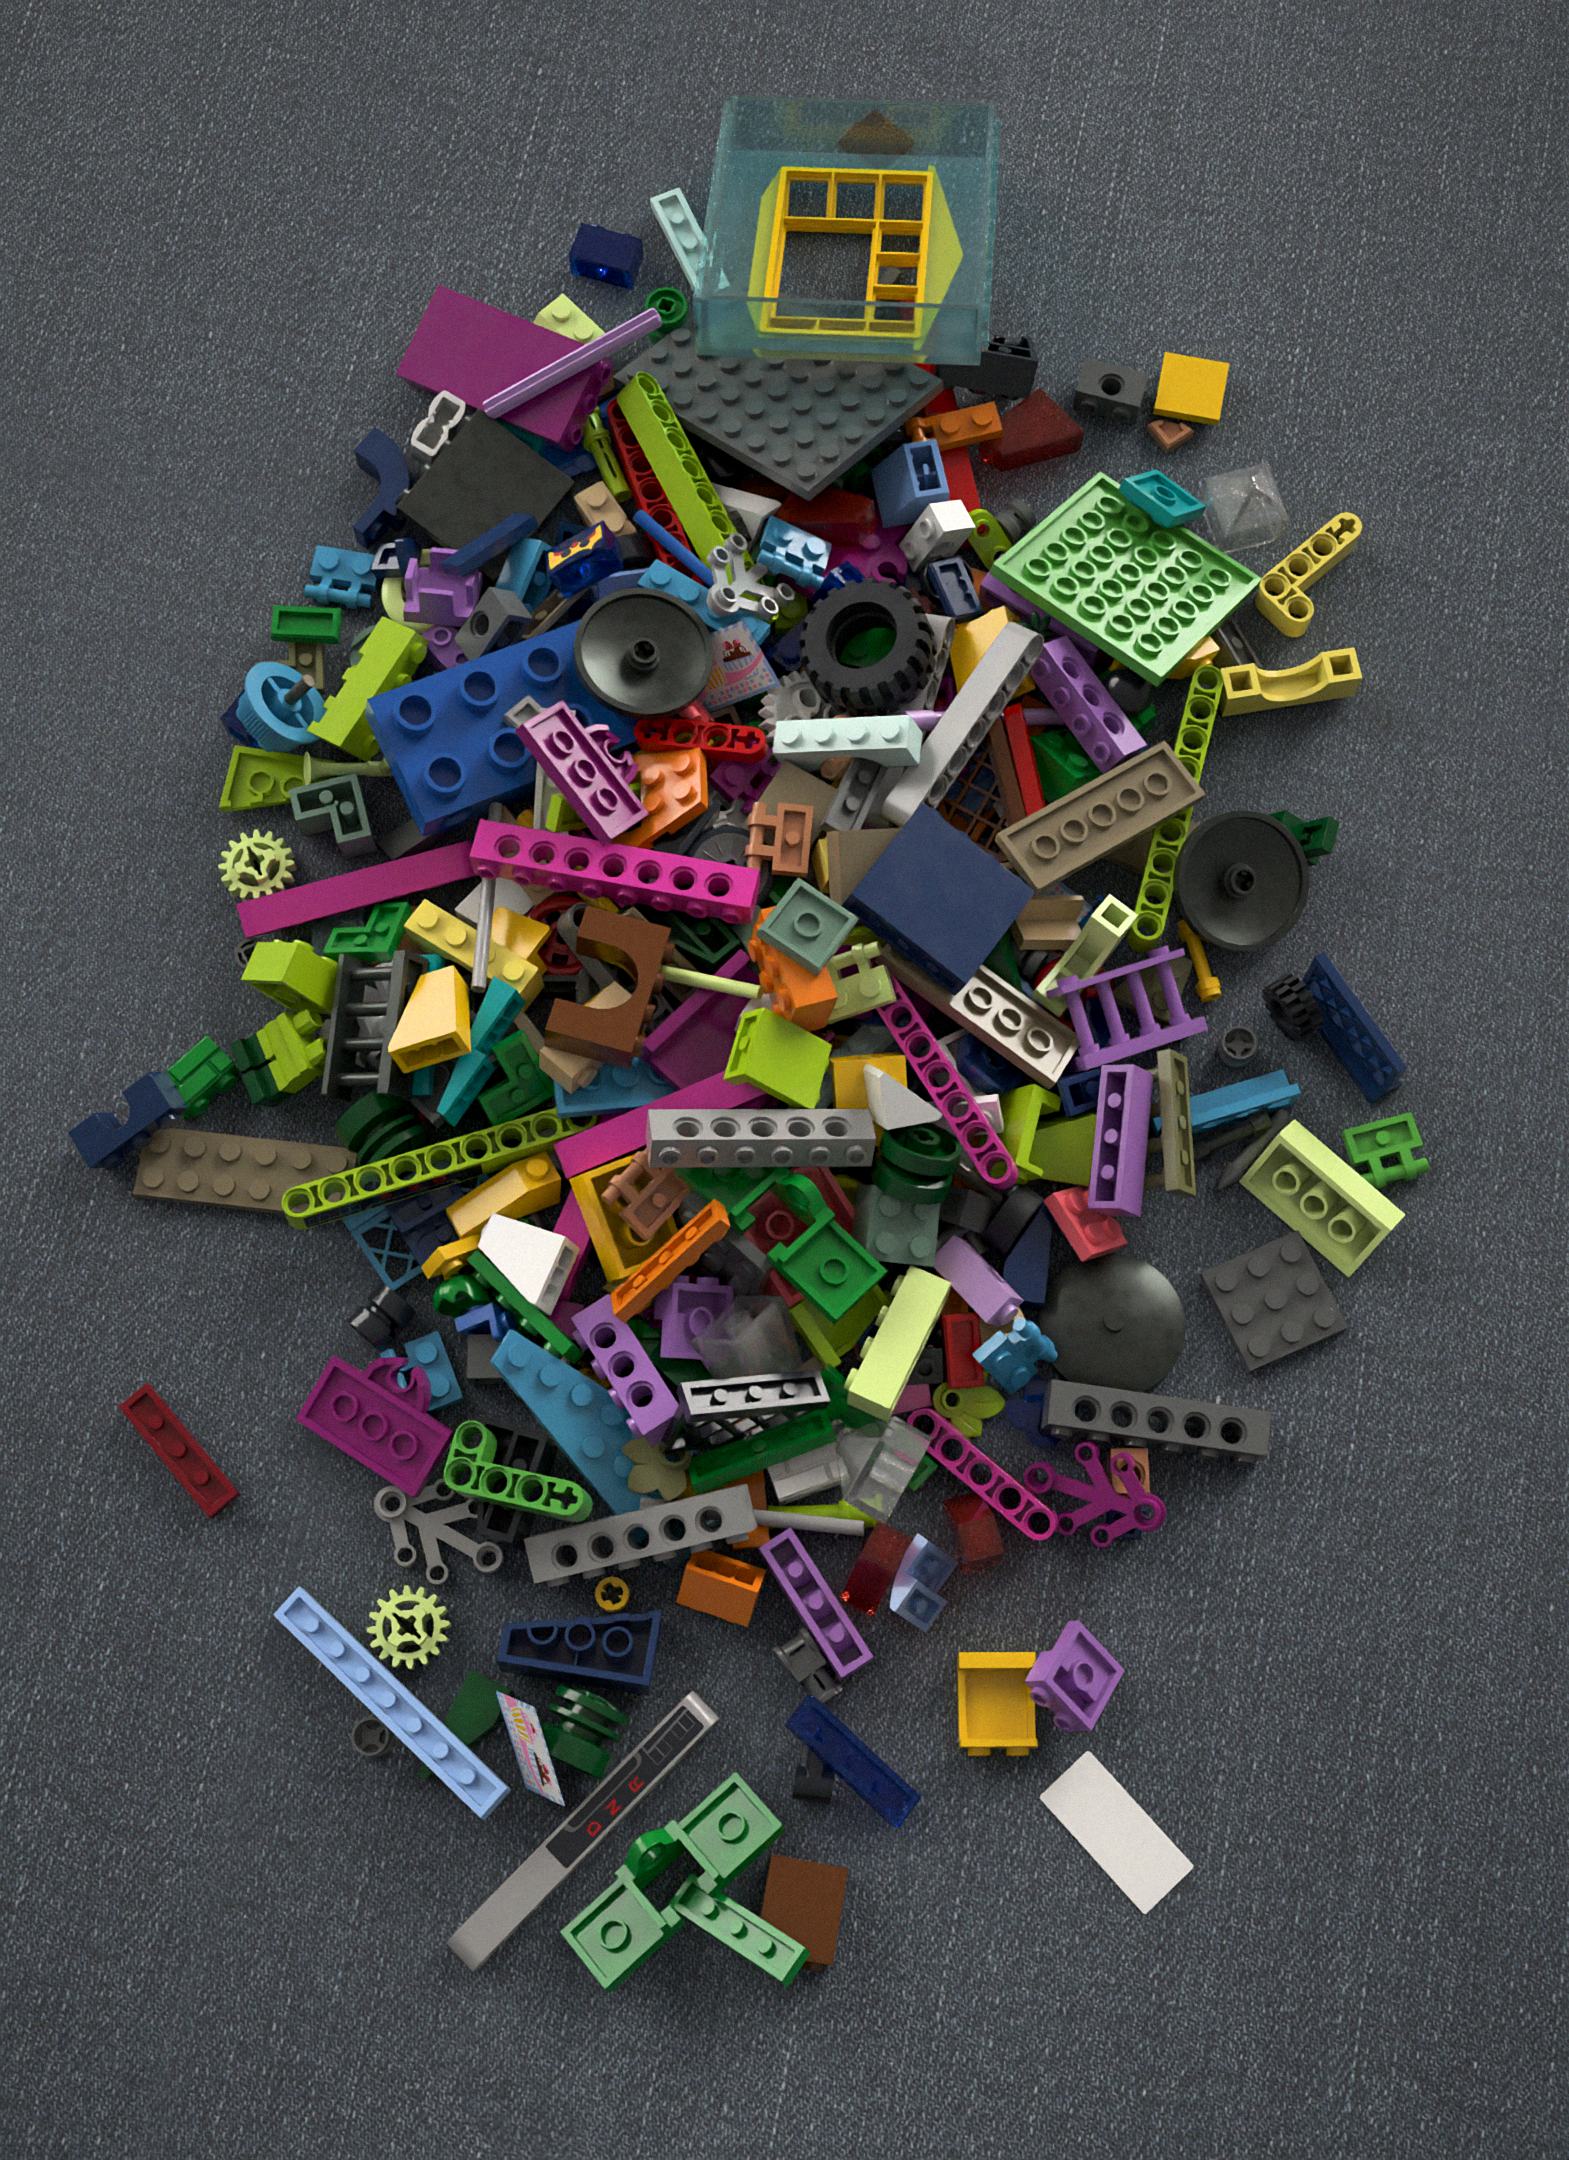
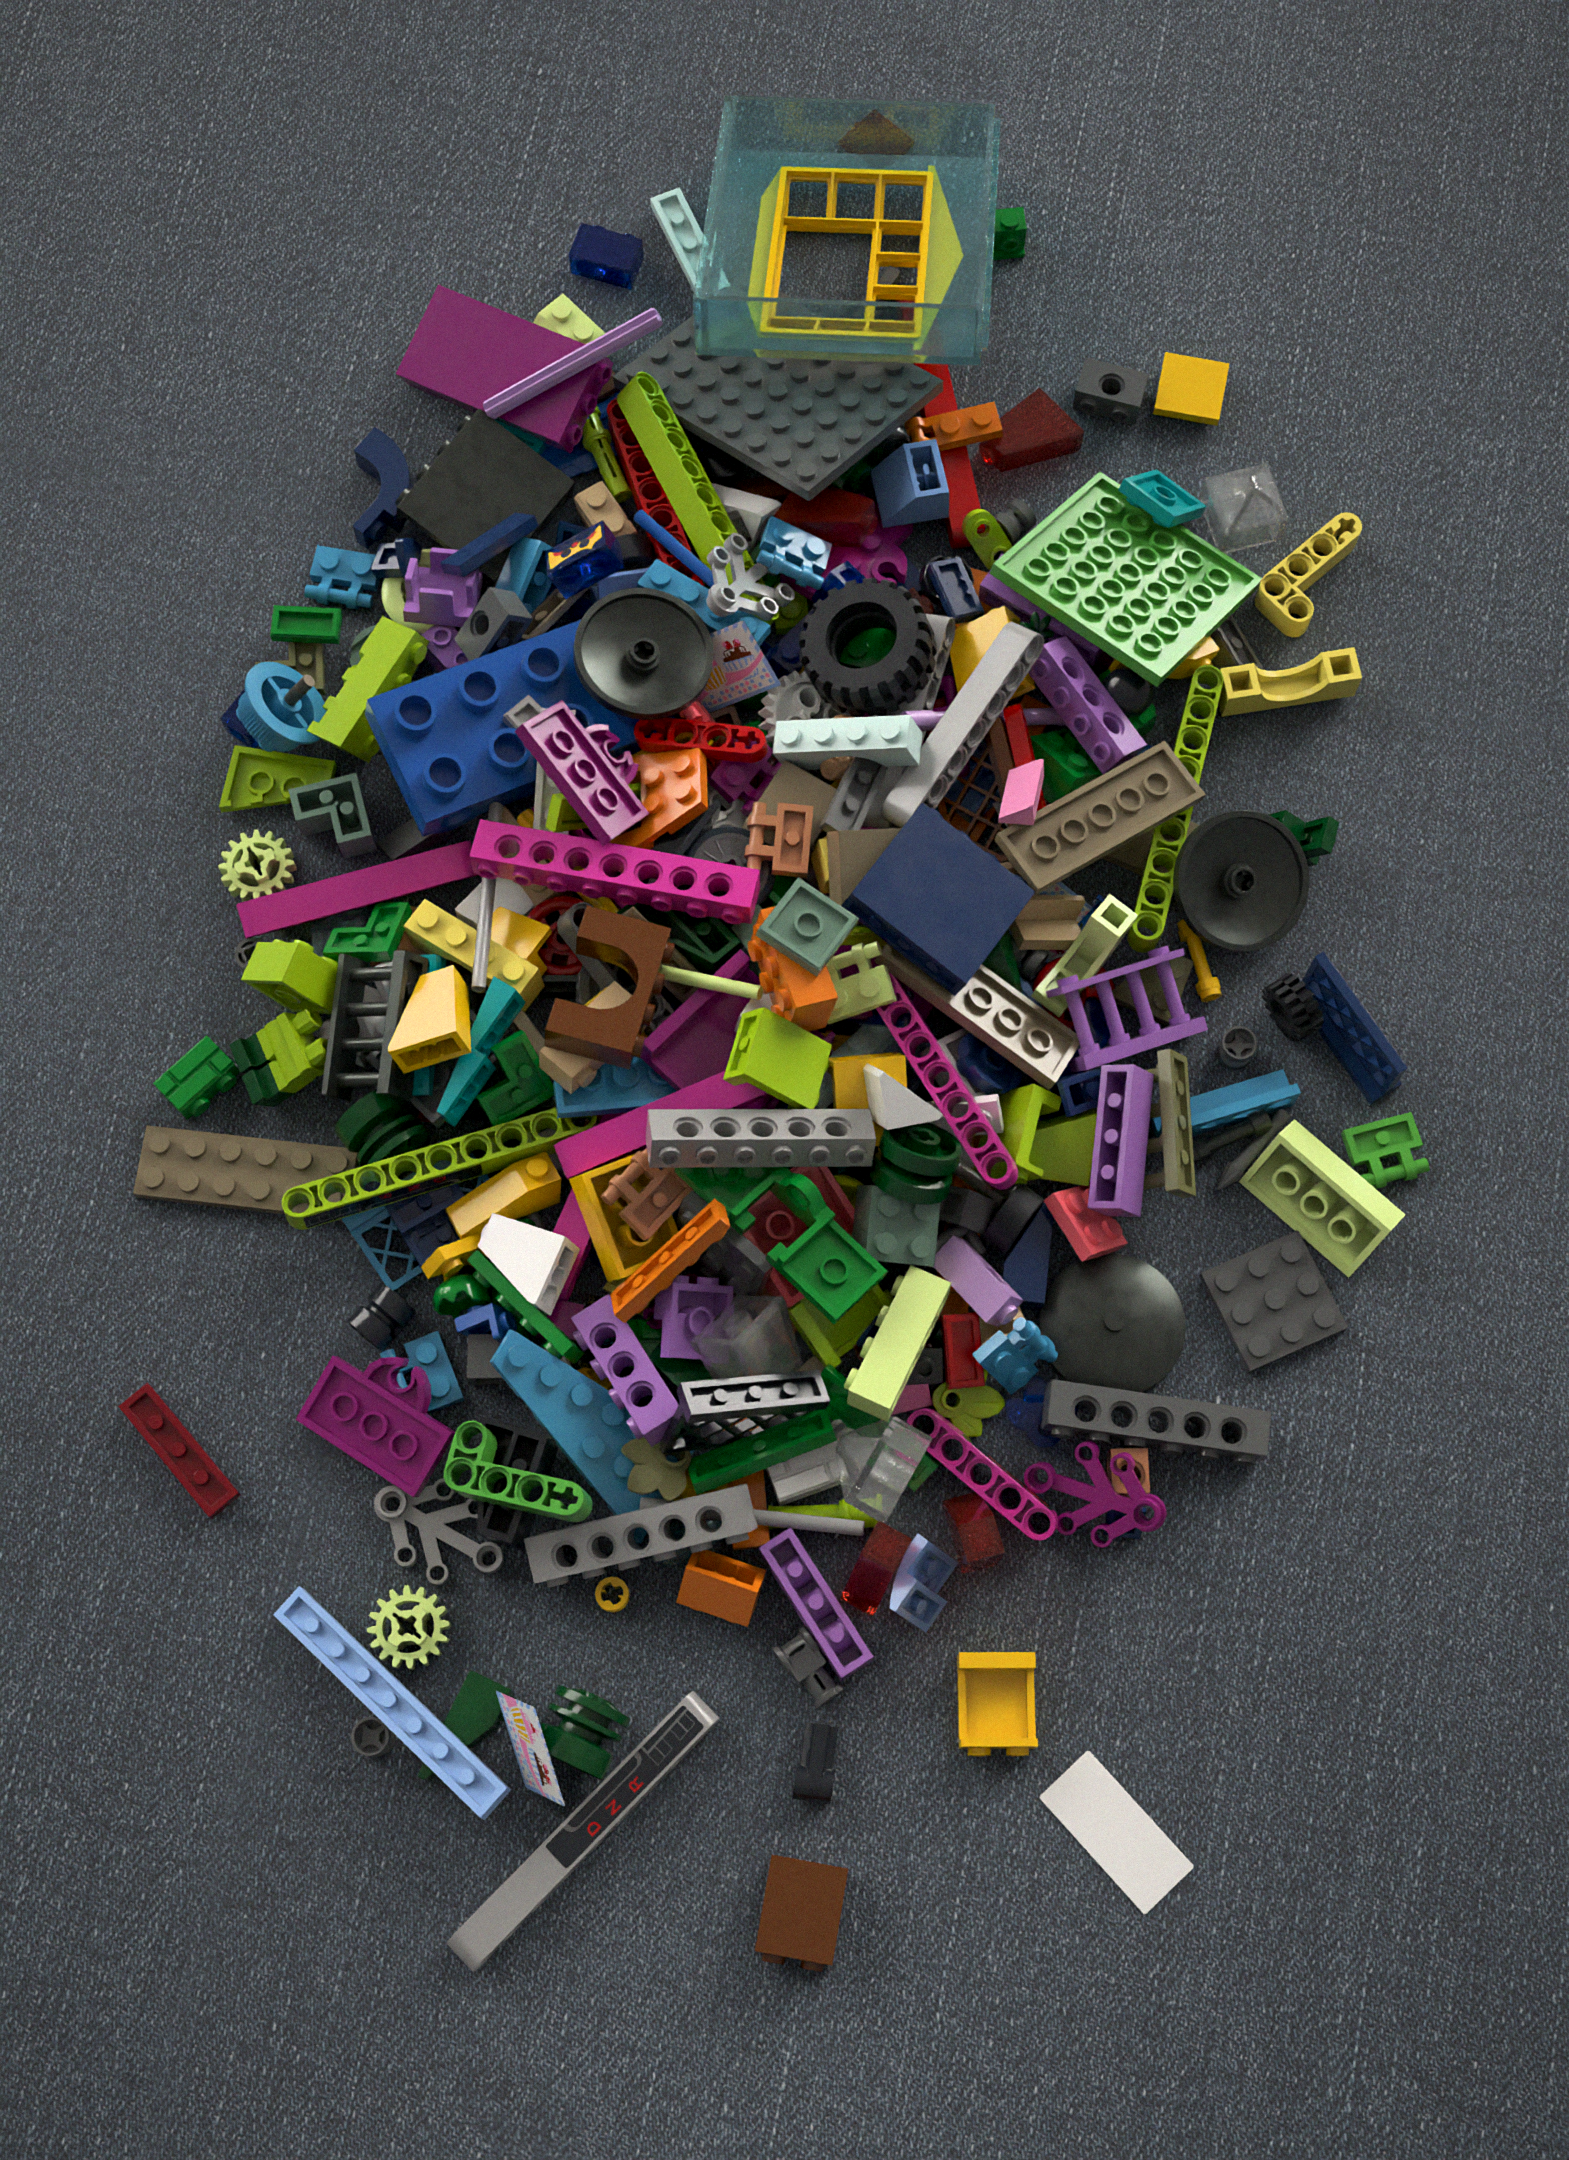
dark blue arch [68,1072,188,1170] -> none
yellowish green piece [303,751,393,785] -> none
white brick [411,390,465,465] -> none
dark blue wedge [497,1610,663,1695] -> none
plate [560,1771,786,1994] -> none
green wheel [645,287,688,345] -> none
plate [668,1873,810,1987] -> none
clear blue plate [784,1695,921,1828] -> none
white brick [899,500,975,572] -> none
black wedge [930,332,1039,400] -> none
medium lavender plate [1024,1620,1125,1732] -> none
nougat tile [1147,420,1194,454] -> none
none -> green brick [989,207,1027,260]
none -> bright pink slope [998,759,1044,825]

